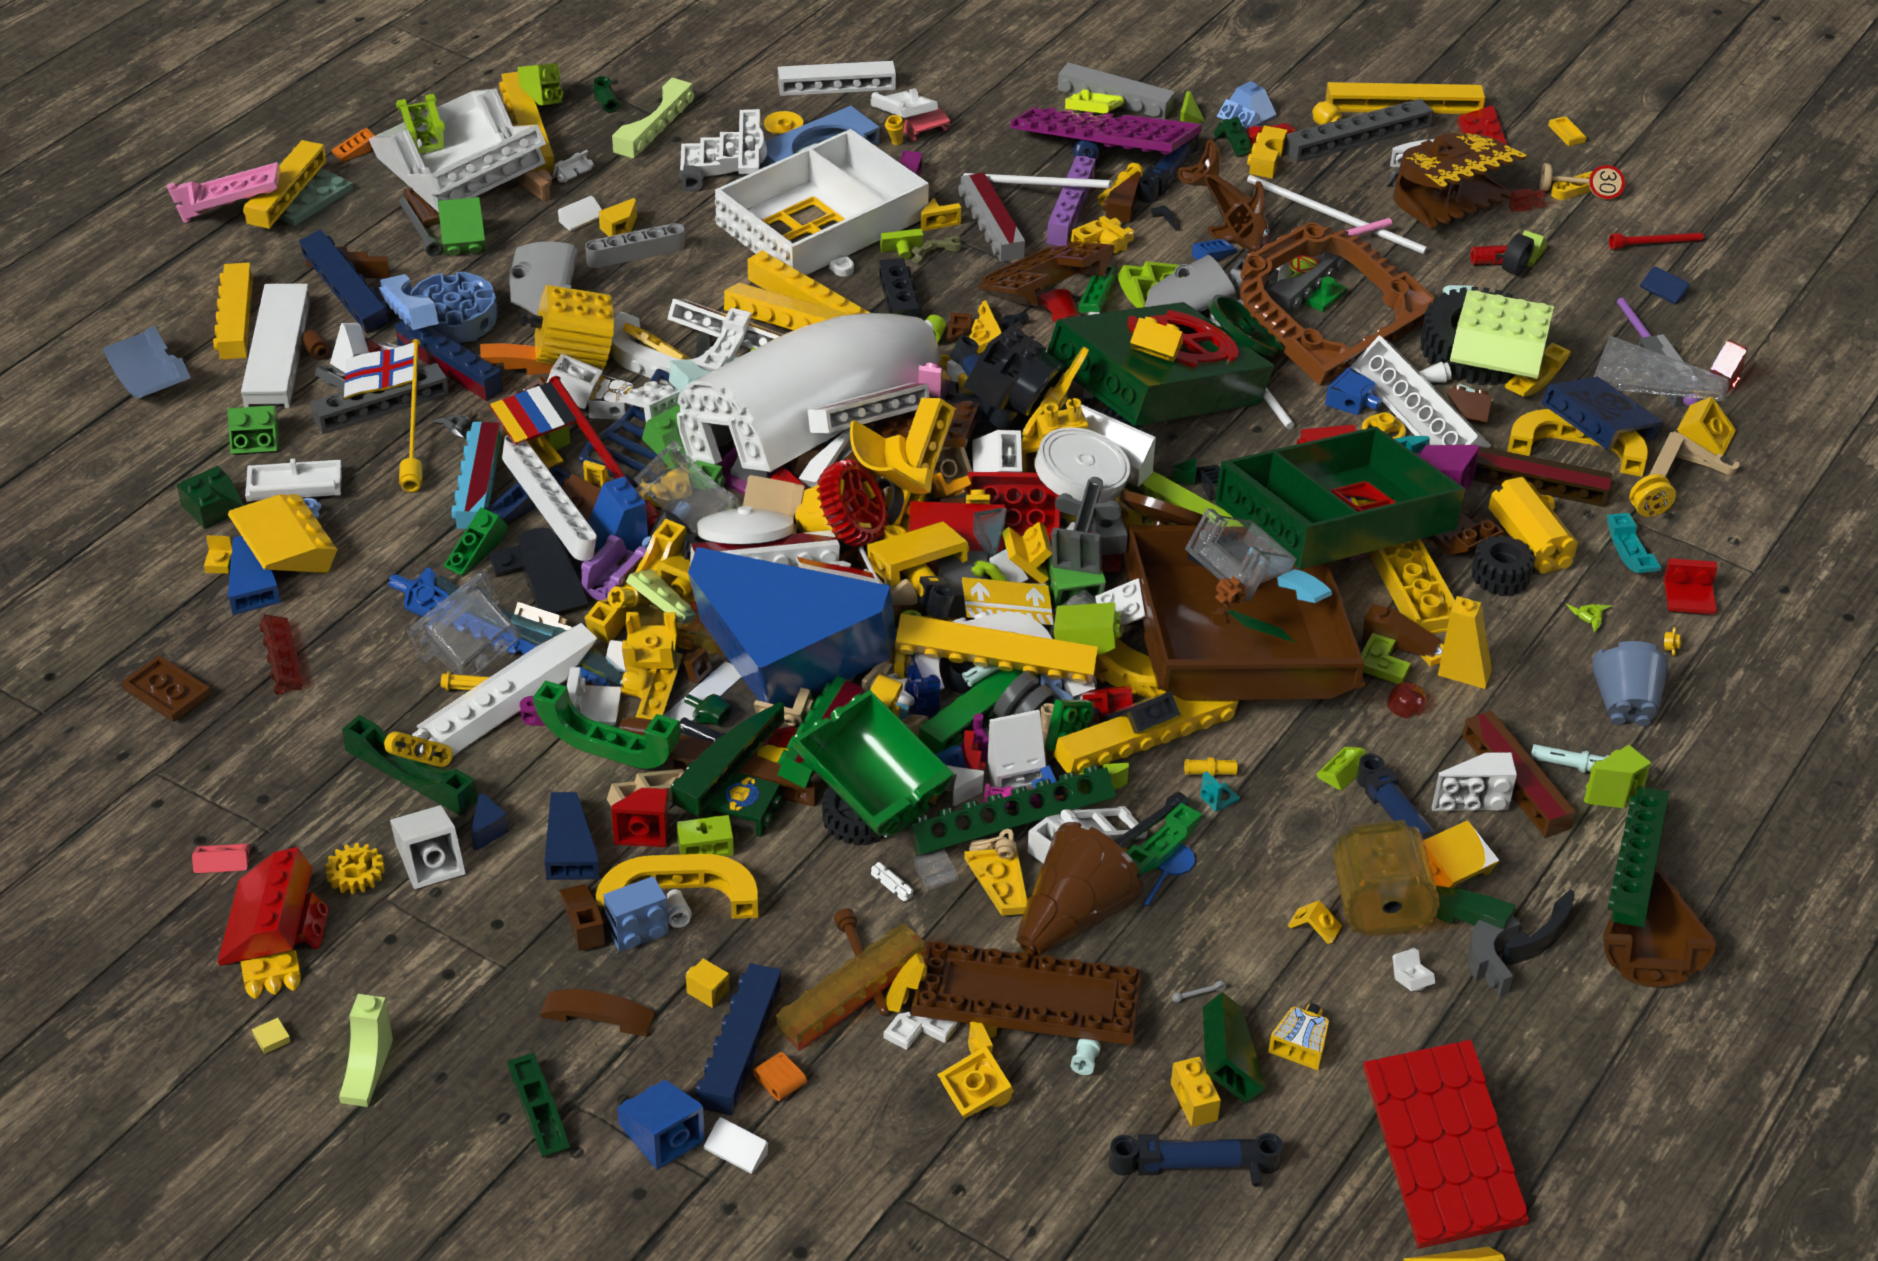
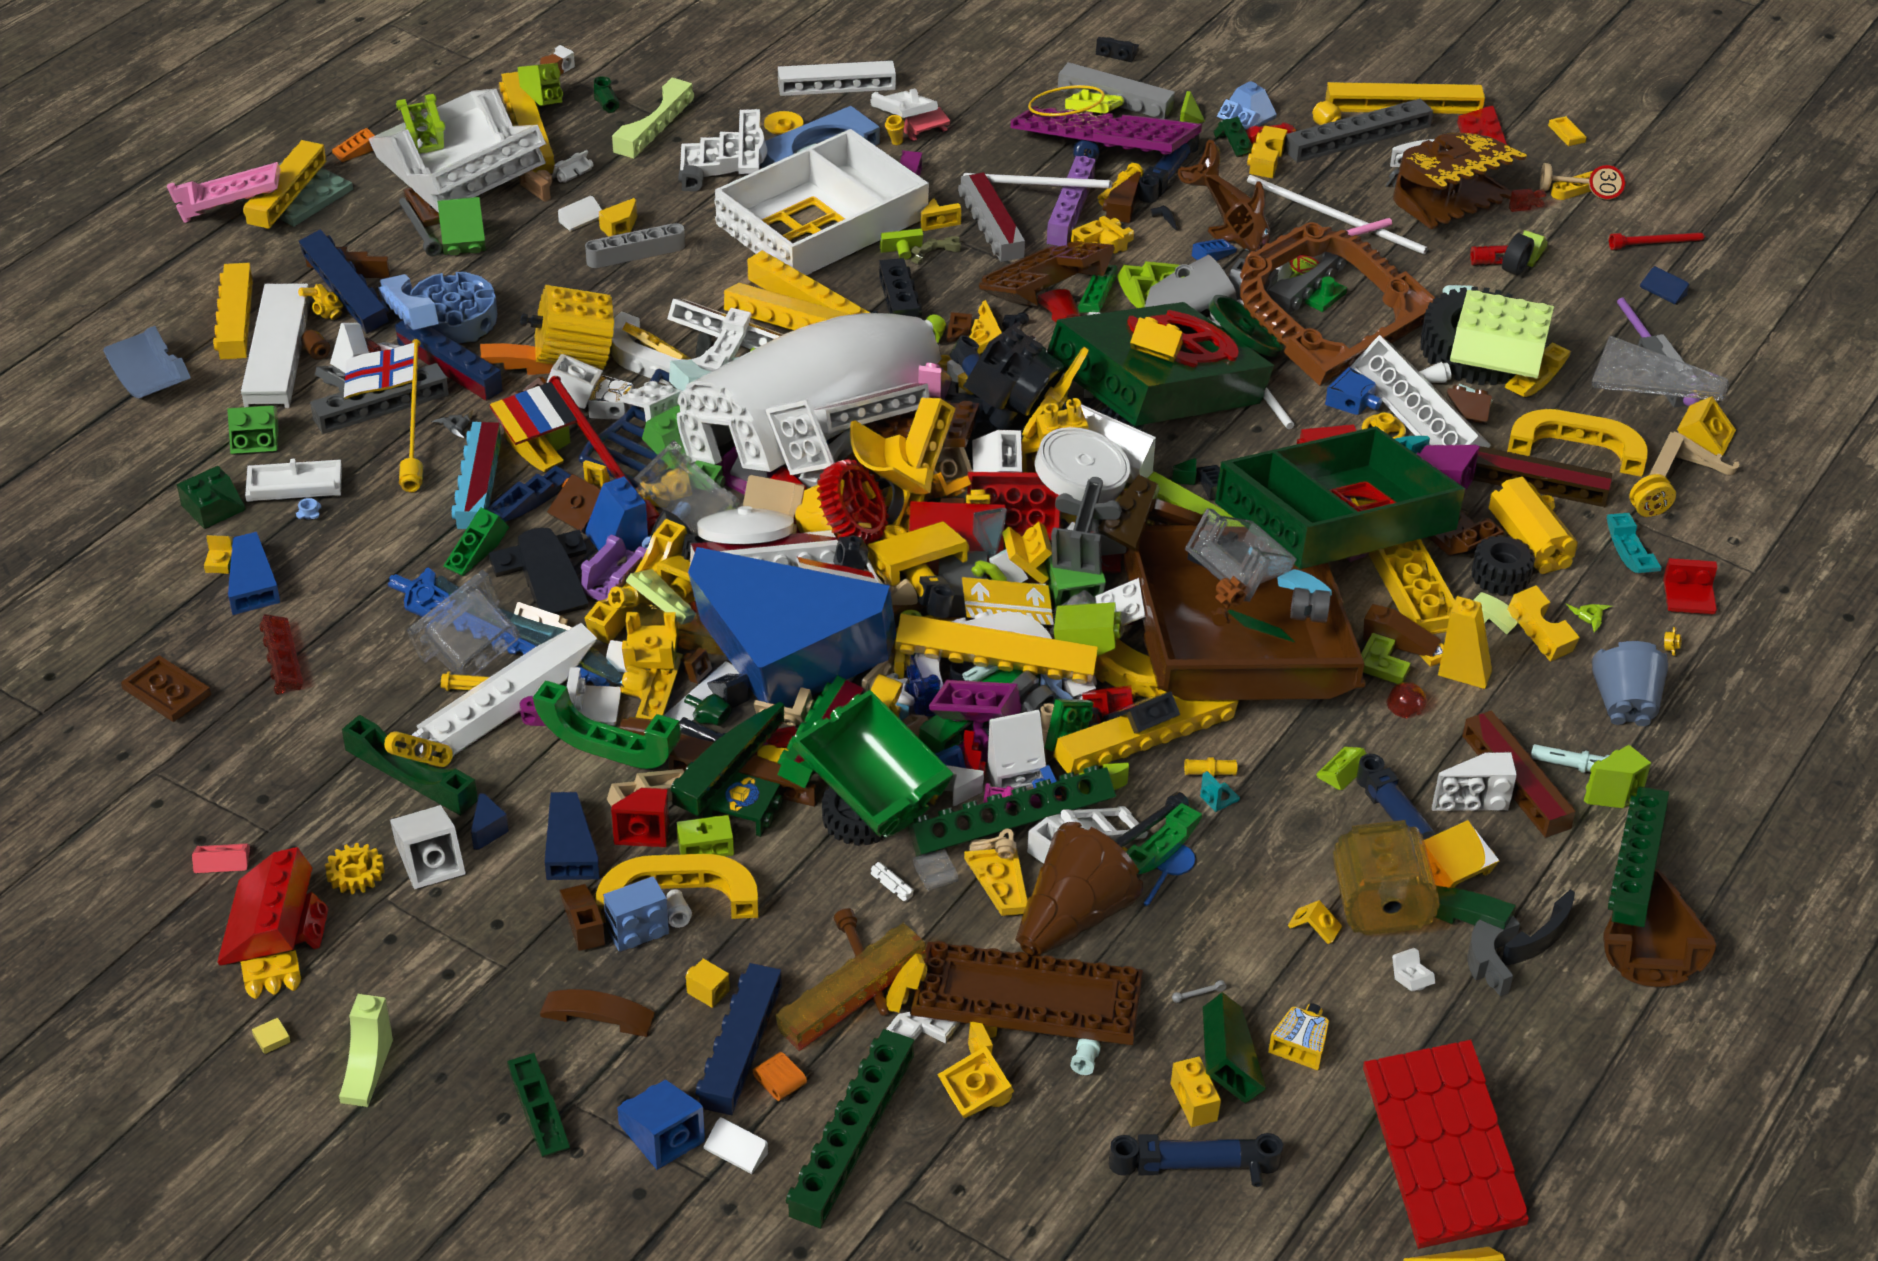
yellow slope [228,494,337,573] -> none
white beam [502,435,597,561] -> none
light grey panel [509,241,578,315] -> none
white tile [829,256,854,276] -> none
dark blue panel [1541,376,1663,450] -> none
slope [1707,339,1748,395] -> none
none -> yellow piece [298,284,343,320]
none -> leg [540,45,575,75]
none -> black slope [707,673,749,708]
none -> white slope [765,398,834,475]
none -> dark green brick [786,1029,914,1229]
none -> black brick [833,535,869,571]
none -> magenta slope [929,680,1022,723]
none -> yellow piece [1028,85,1105,116]
none -> black bracket [1096,37,1139,63]
none -> dark brown wing [1098,474,1160,552]
none -> flat silver wheel [1291,587,1330,623]
none -> yellowish green slope [1473,592,1518,634]
none -> yellow arch [1507,585,1580,662]

